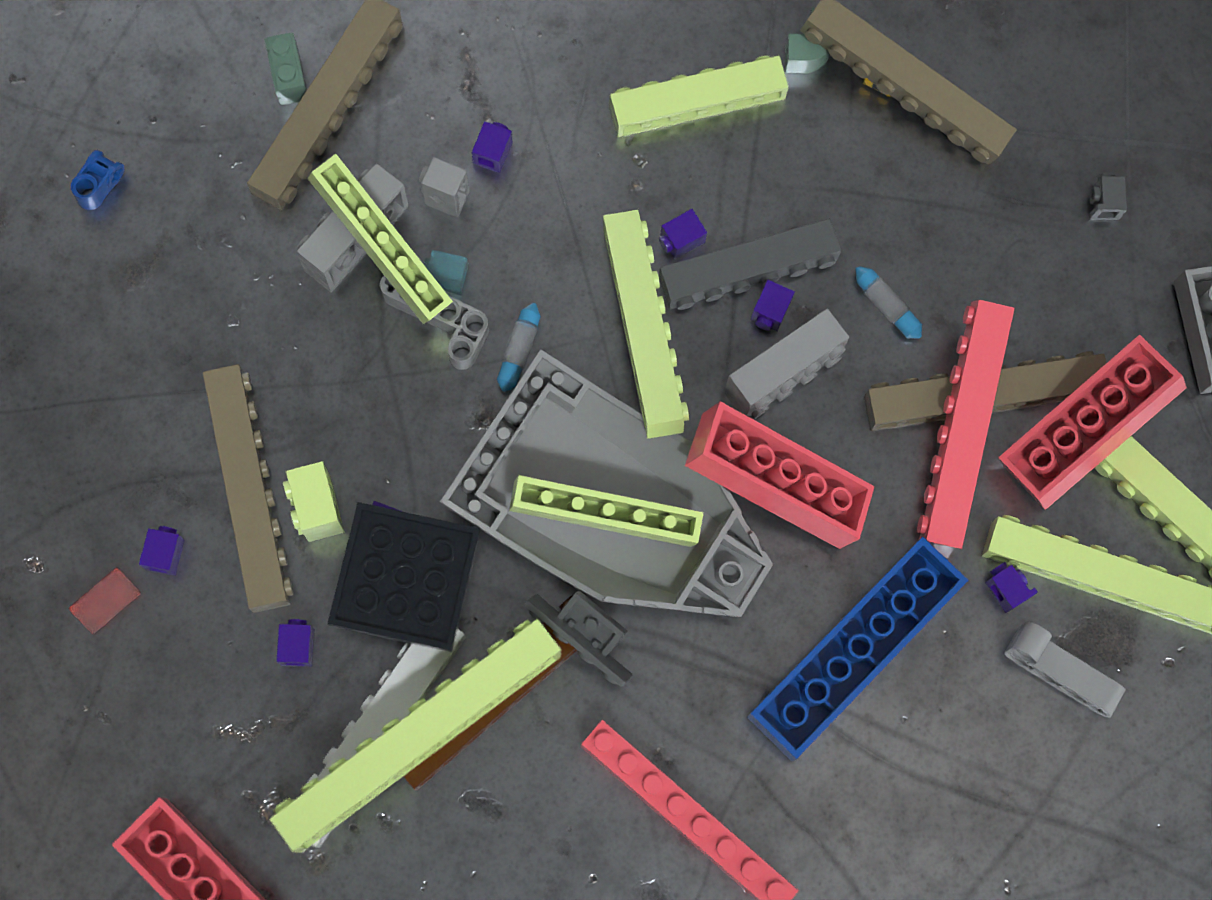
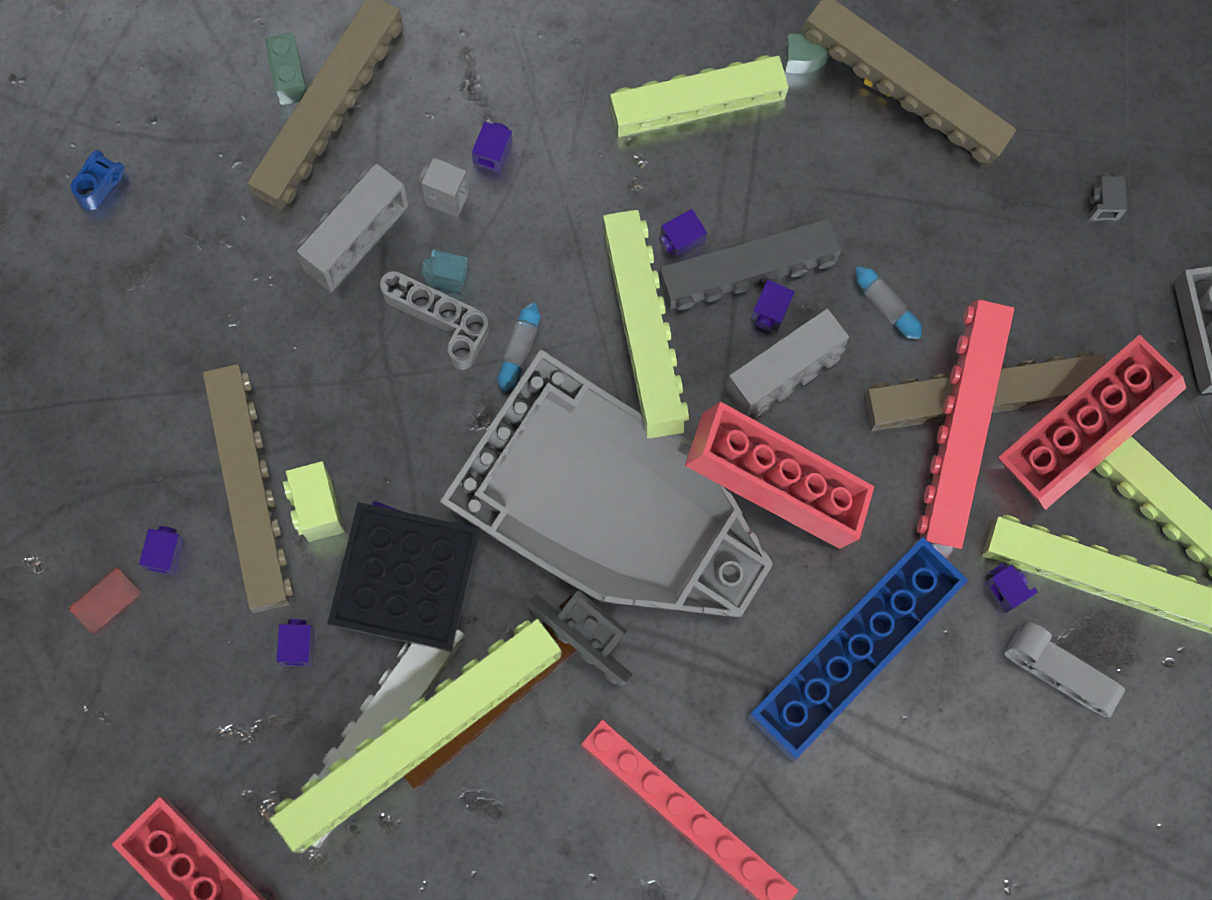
yellowish green brick [308,154,453,324] -> none
yellowish green brick [509,475,704,547] -> none

